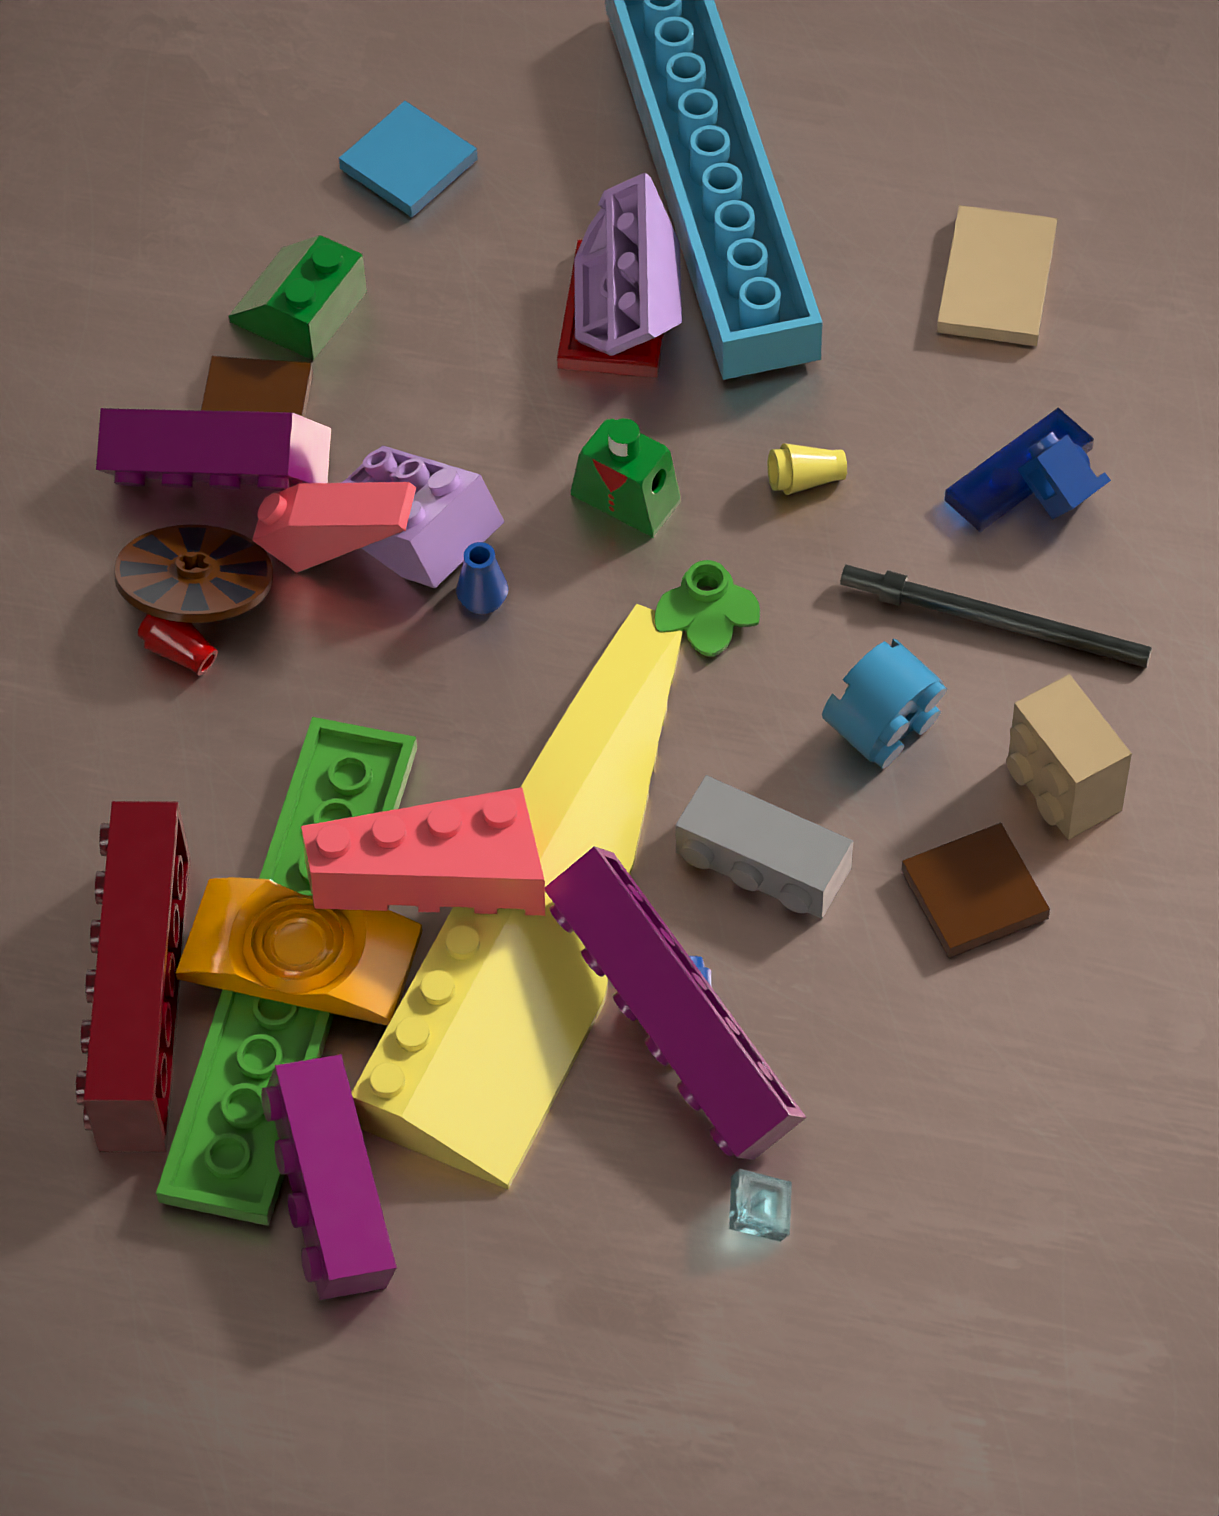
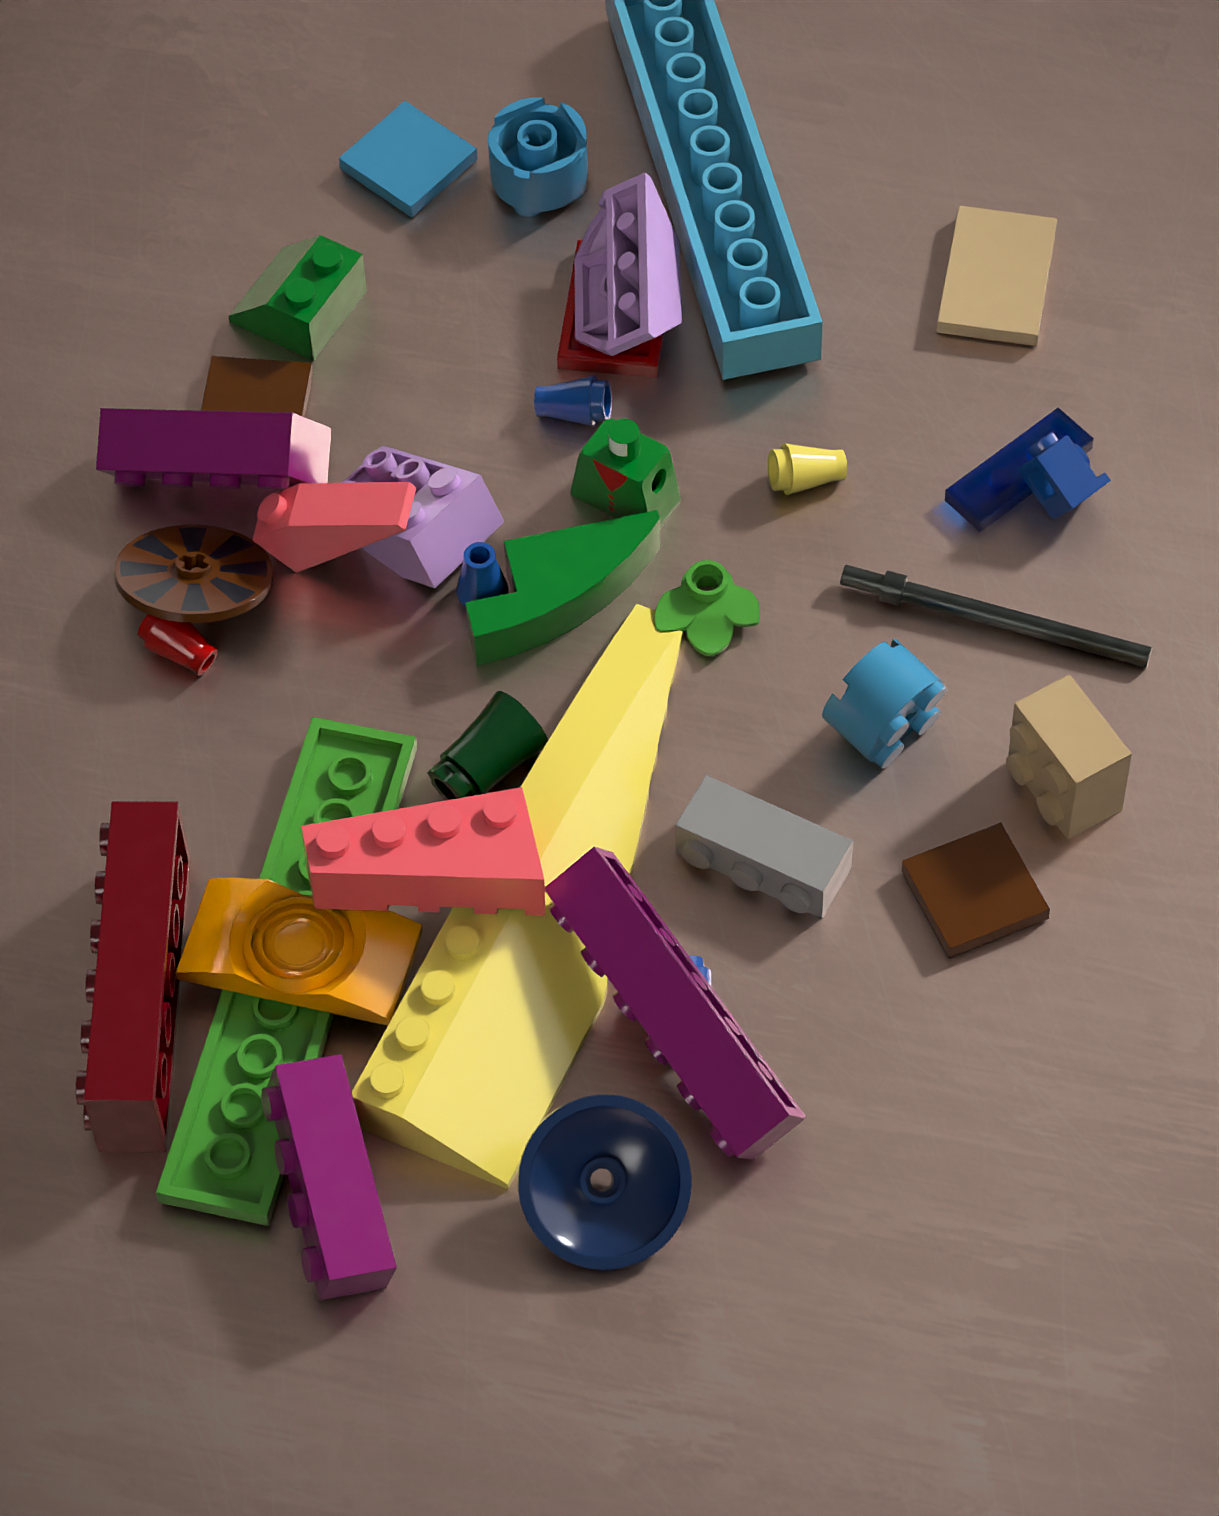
clear light blue tile [729,1169,792,1242] -> none
none -> dark green plant [427,691,548,800]
none -> green slope [465,510,661,666]
none -> dark azure brick [488,97,588,217]
none -> dark blue dish [518,1094,692,1270]
none -> blue cone [534,375,612,426]

